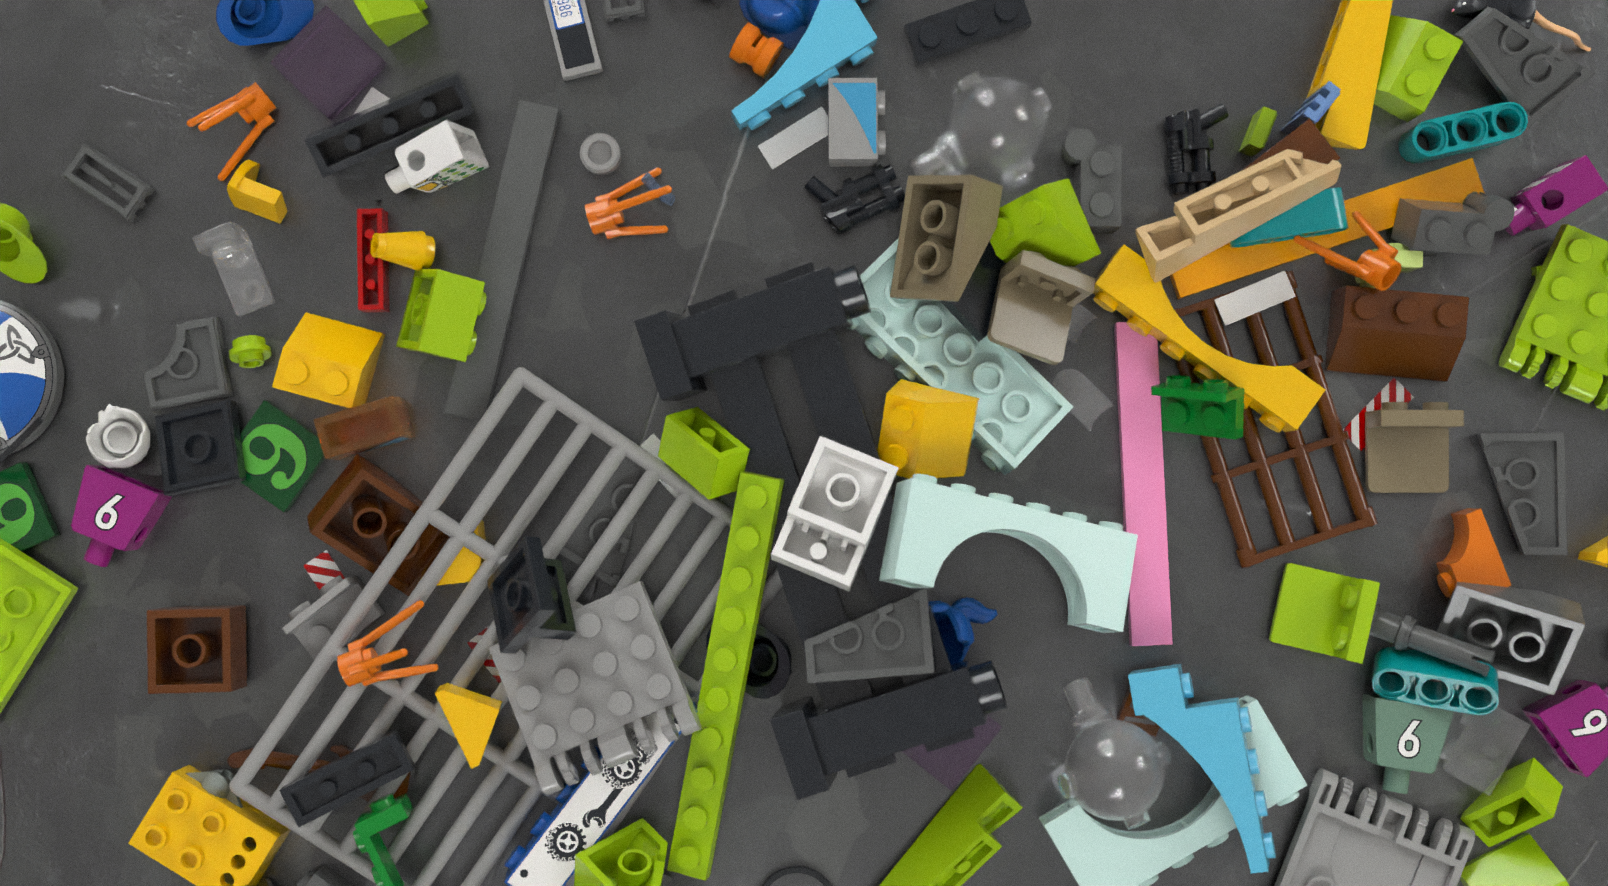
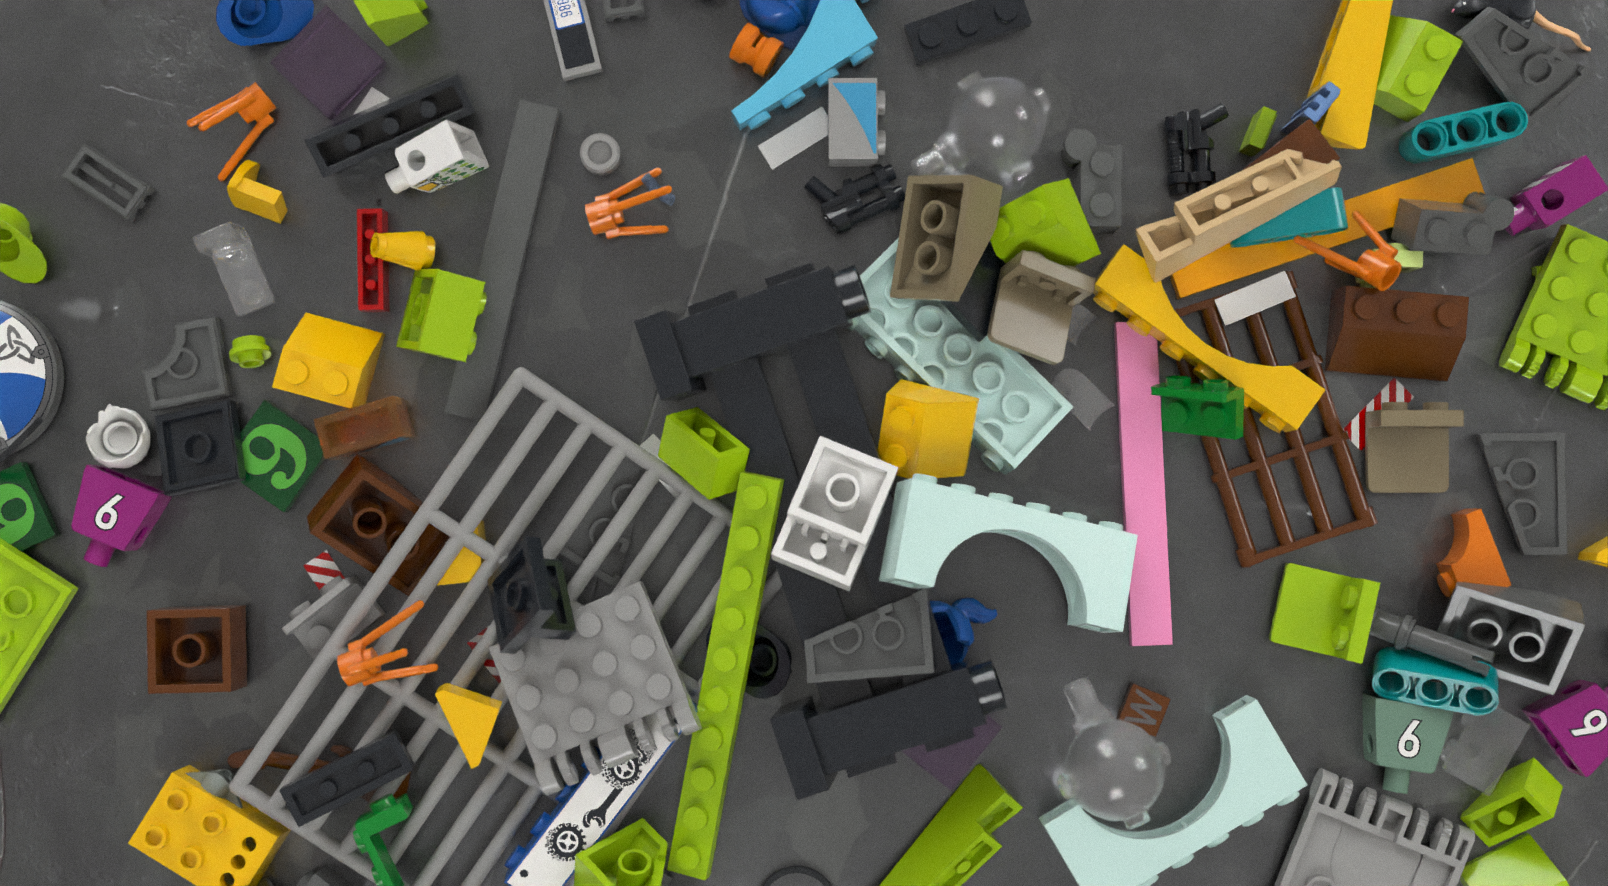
medium azure arch [1128,664,1276,873] -> none

